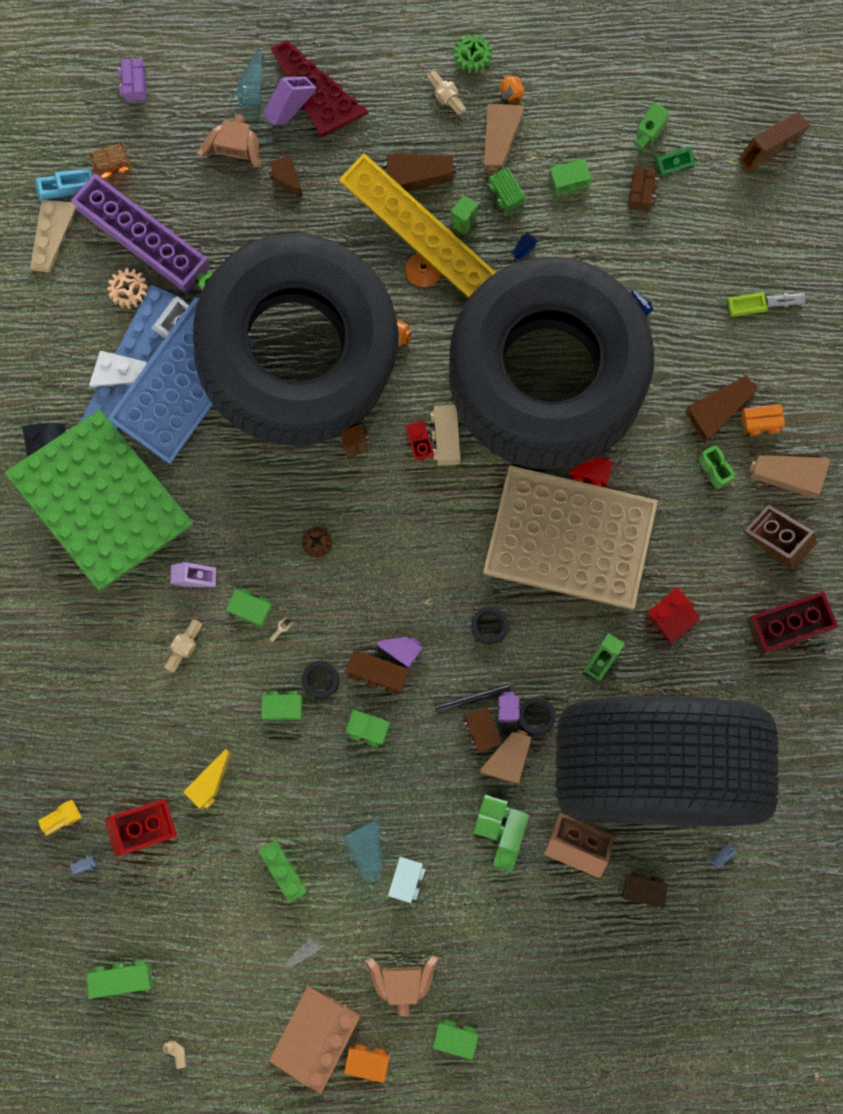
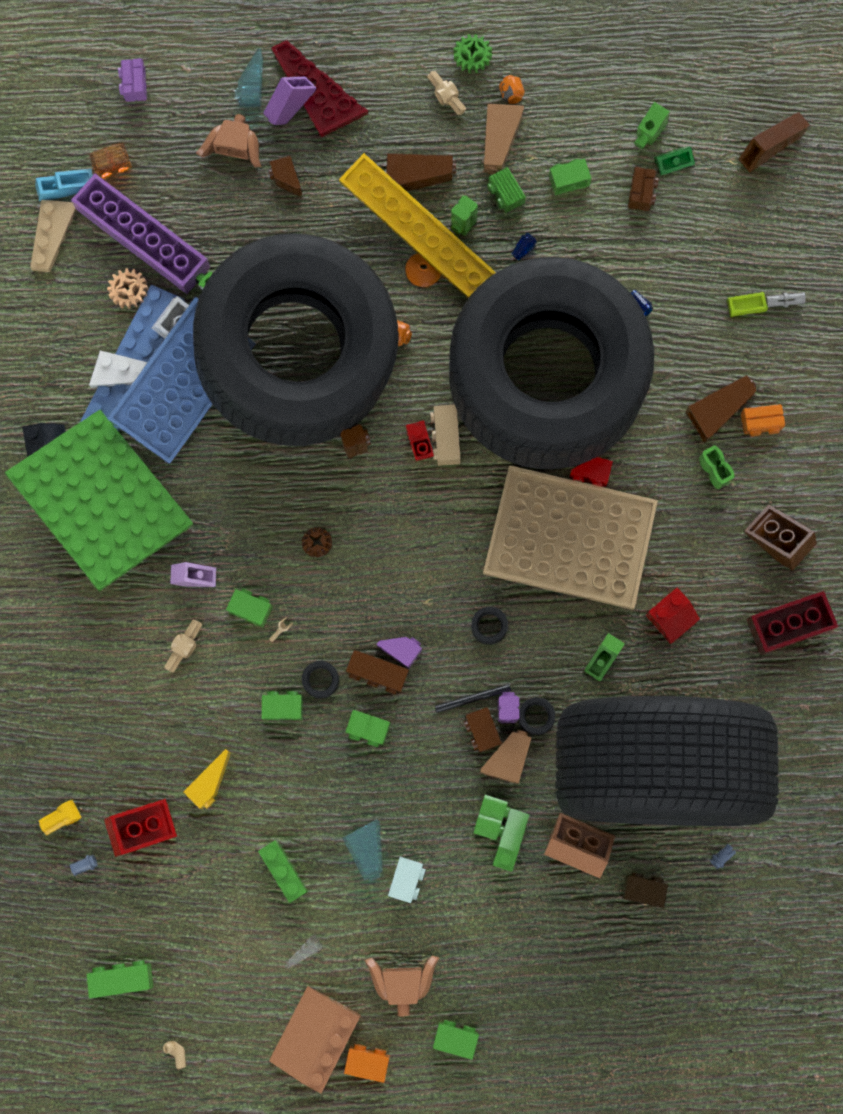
medium nougat slope [749,455,830,499] -> none

